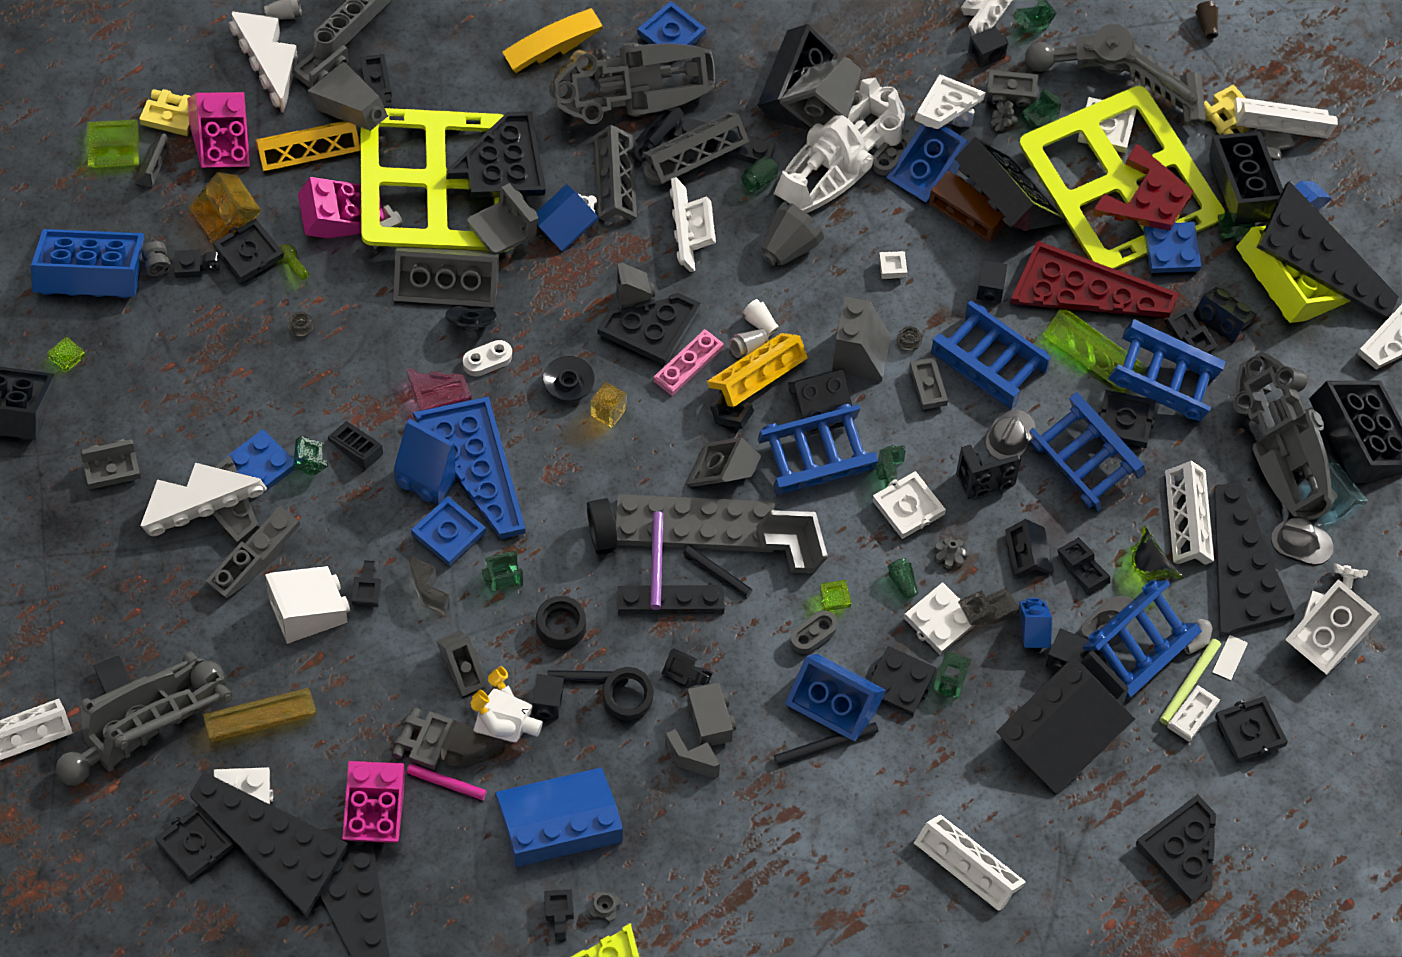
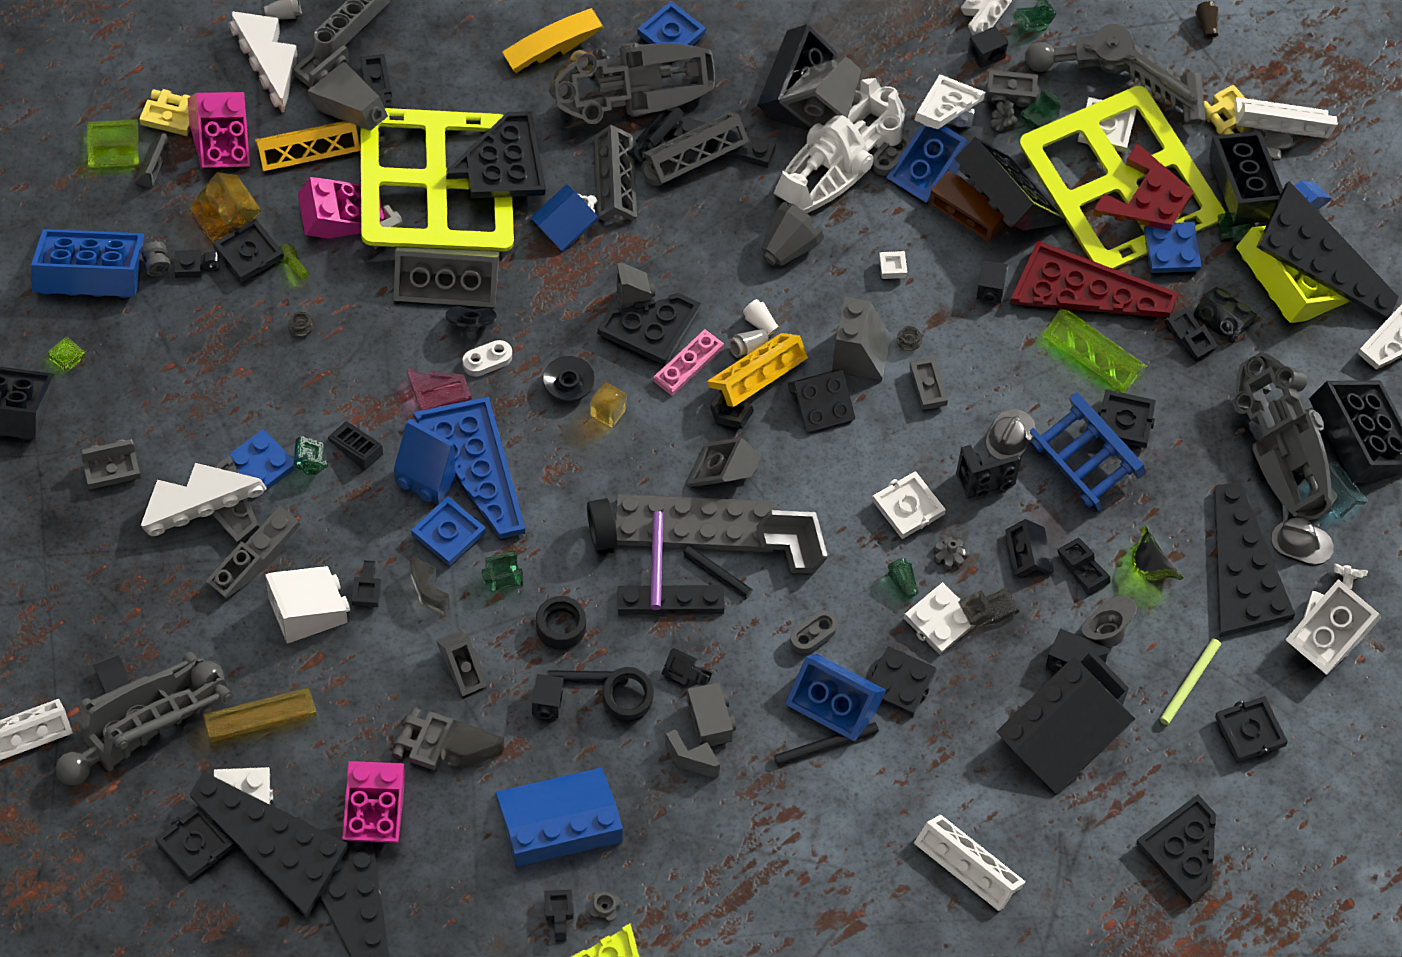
dark pink bar [406,763,487,800] -> none
dark grey bracket [467,183,538,254] -> none
white torso [471,666,543,742] -> none
white bracket [670,177,716,272] -> none
clear green brick [741,157,779,192] -> none
blue fence [758,404,878,496] -> none
clear neon green plate [819,580,851,611] -> none
clear green bracket [876,445,906,488] -> none
blue fence [931,300,1051,410] -> none
clear green window [934,651,971,698] -> none
blue slope [1019,598,1052,648] -> none
blue fence [1082,580,1202,697] -> none
blue fence [1108,319,1226,422] -> none
white fence [1165,461,1214,565] -> none
white plate [1167,685,1220,742] -> none
light grey arm [1184,619,1213,655] -> none
white sticker [1213,635,1248,680] -> none

